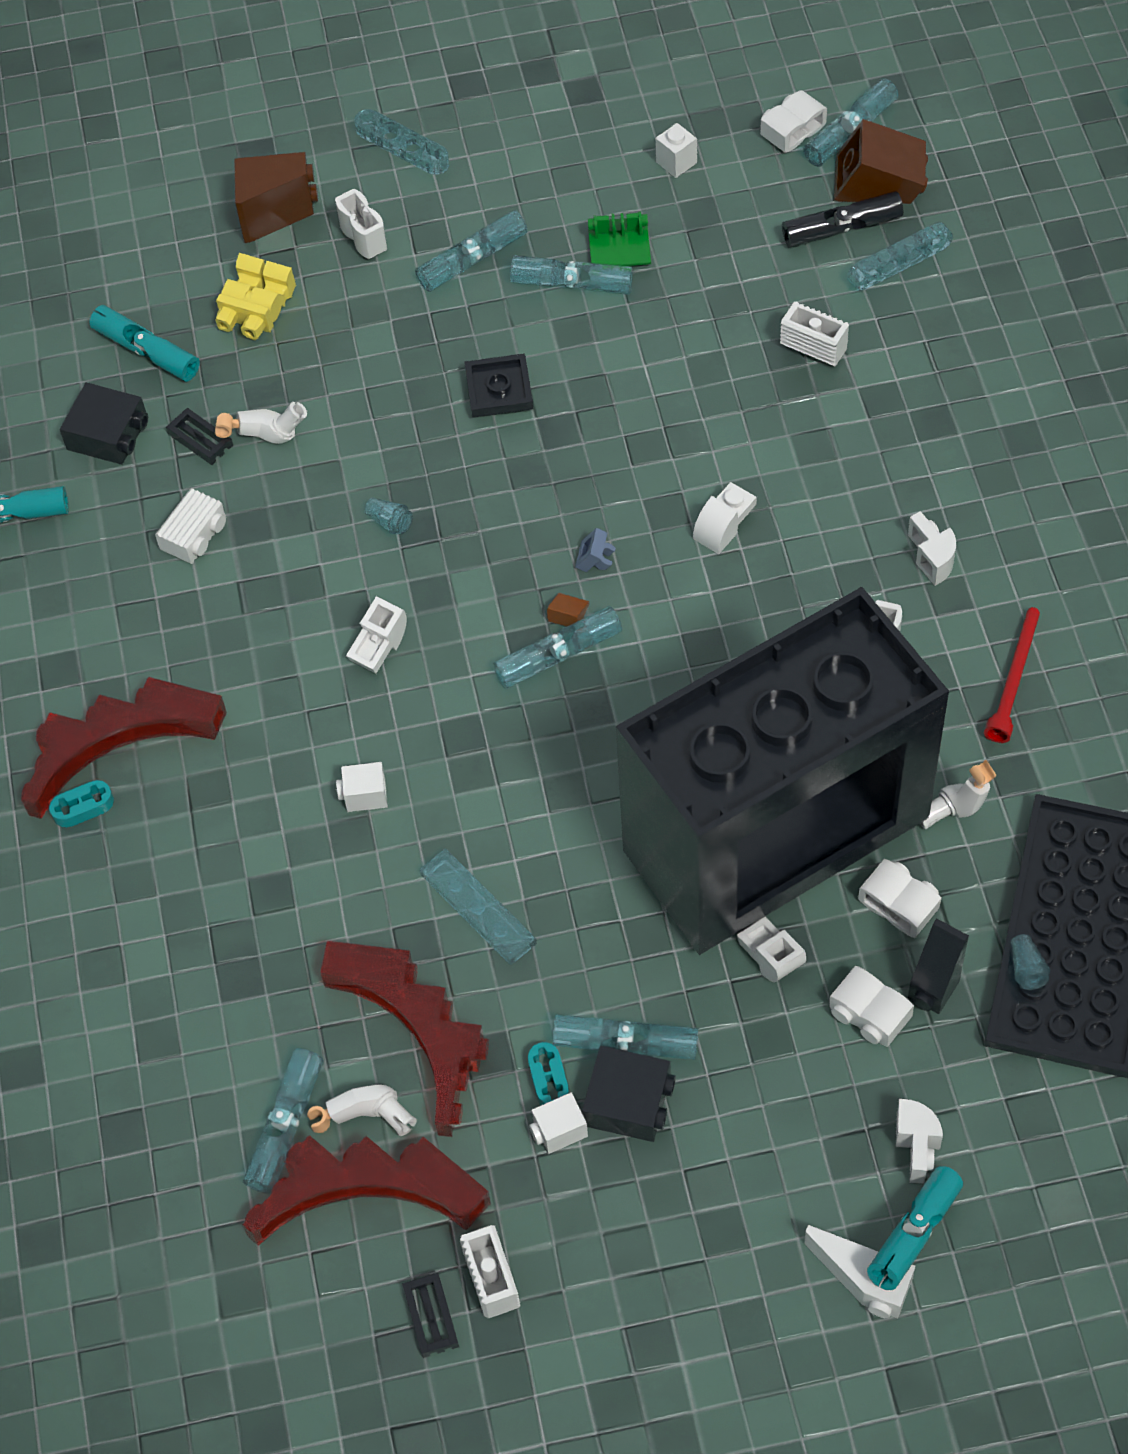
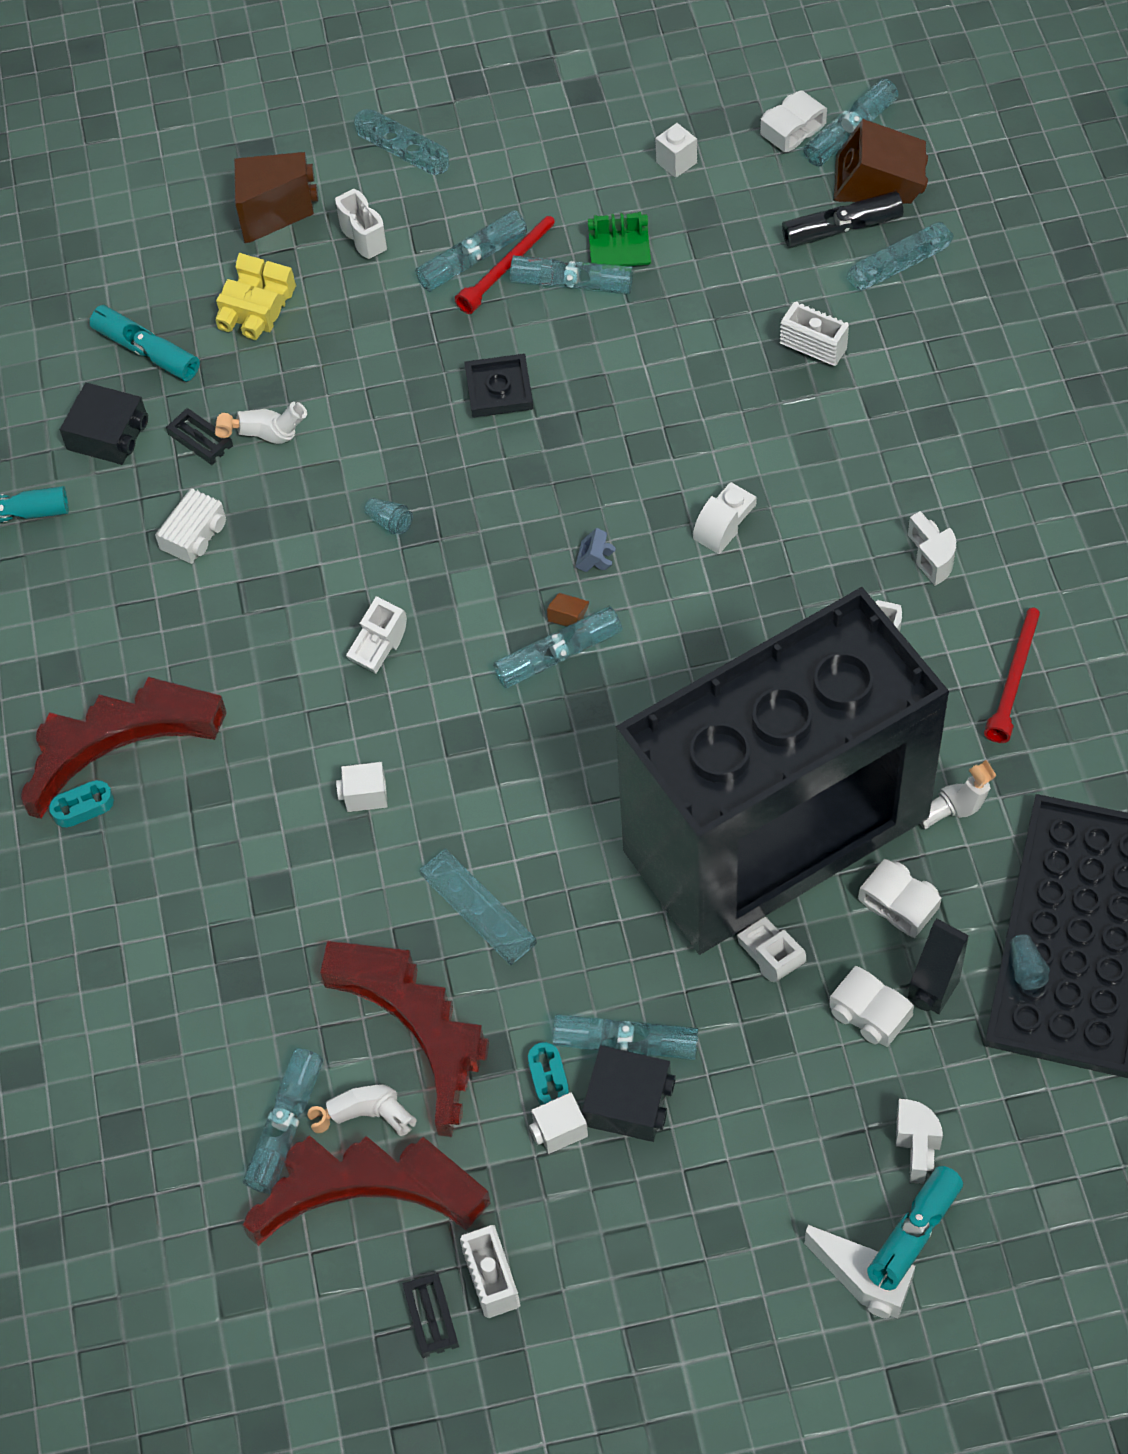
none -> red piece [455,216,555,314]

